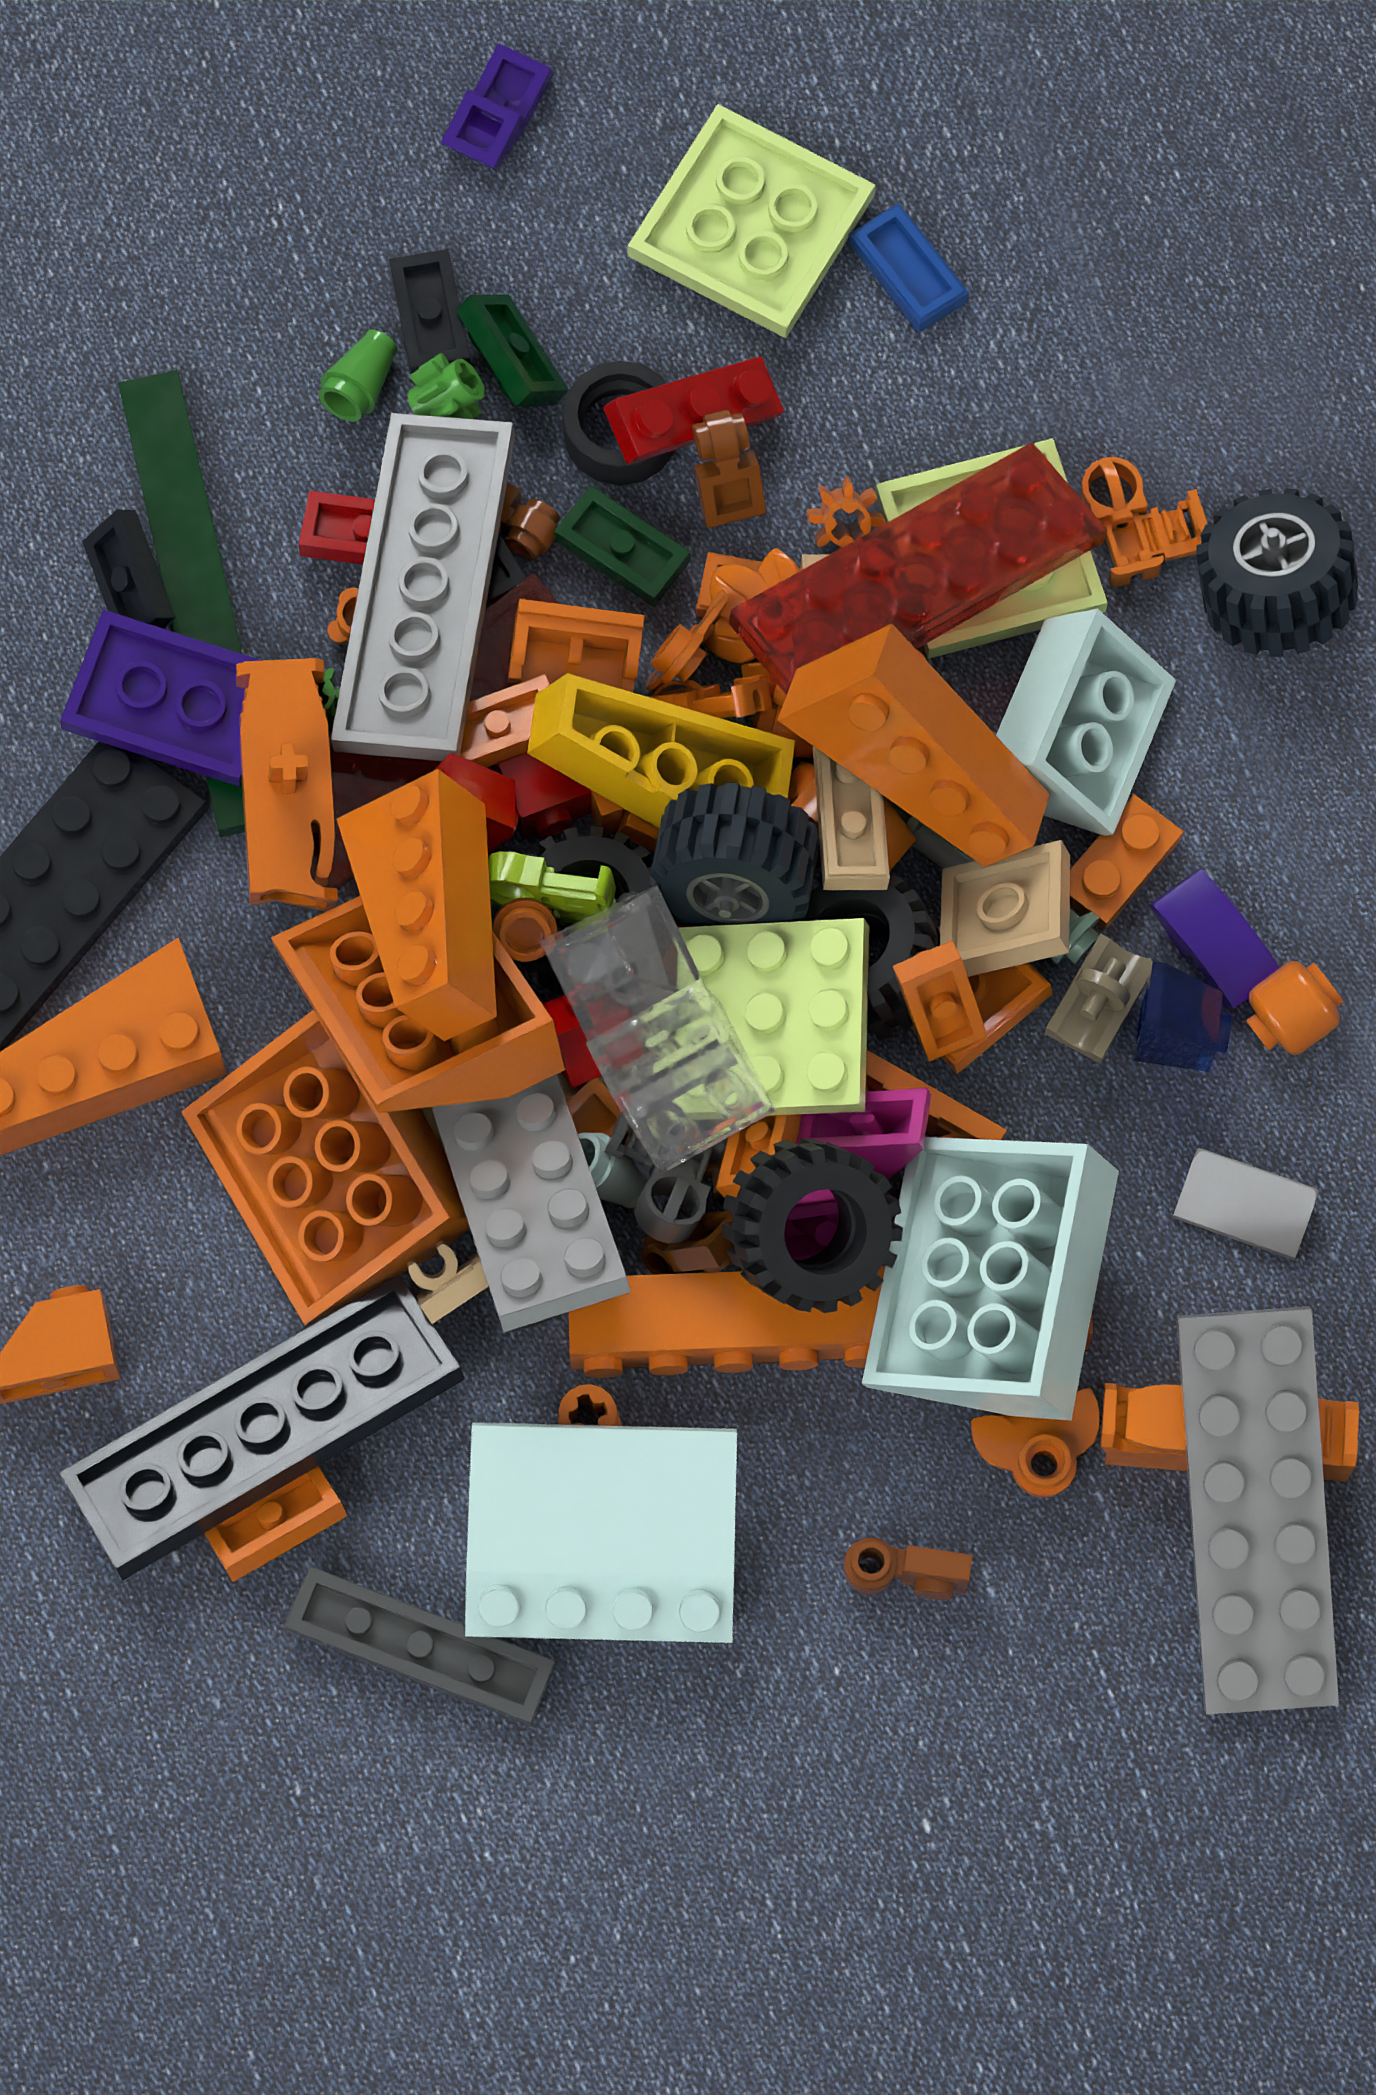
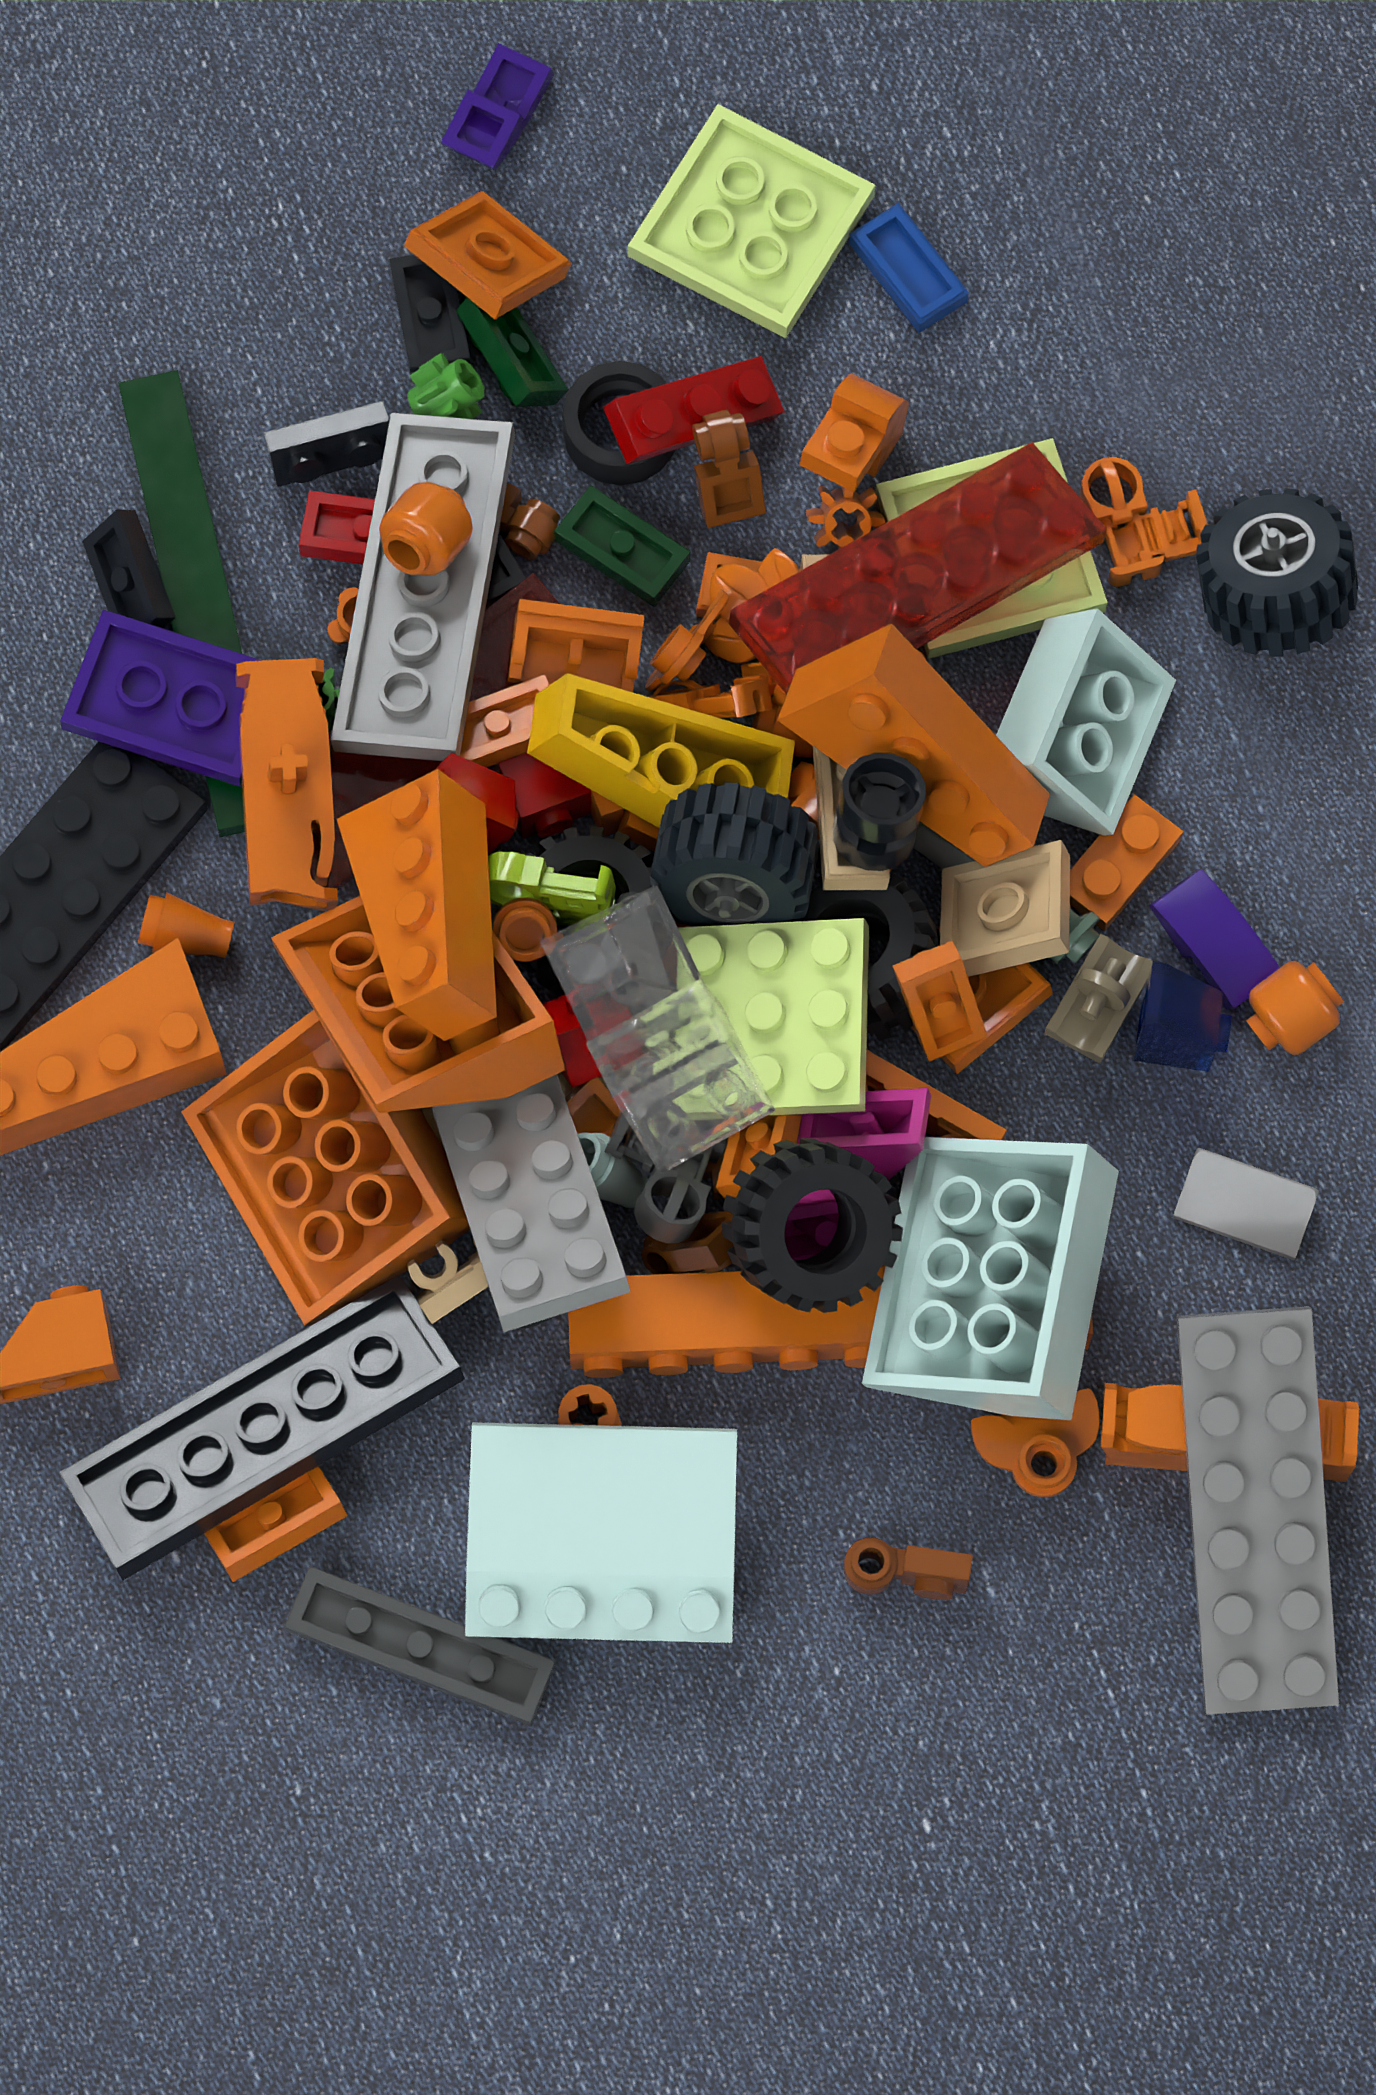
bright green cone [319,330,398,422] -> none
none -> orange cone [138,892,235,959]
none -> black plate [264,401,389,487]
none -> orange head [379,482,473,576]
none -> orange plate [404,191,572,319]
none -> orange brick [799,373,909,492]
none -> black wheel [833,753,926,871]

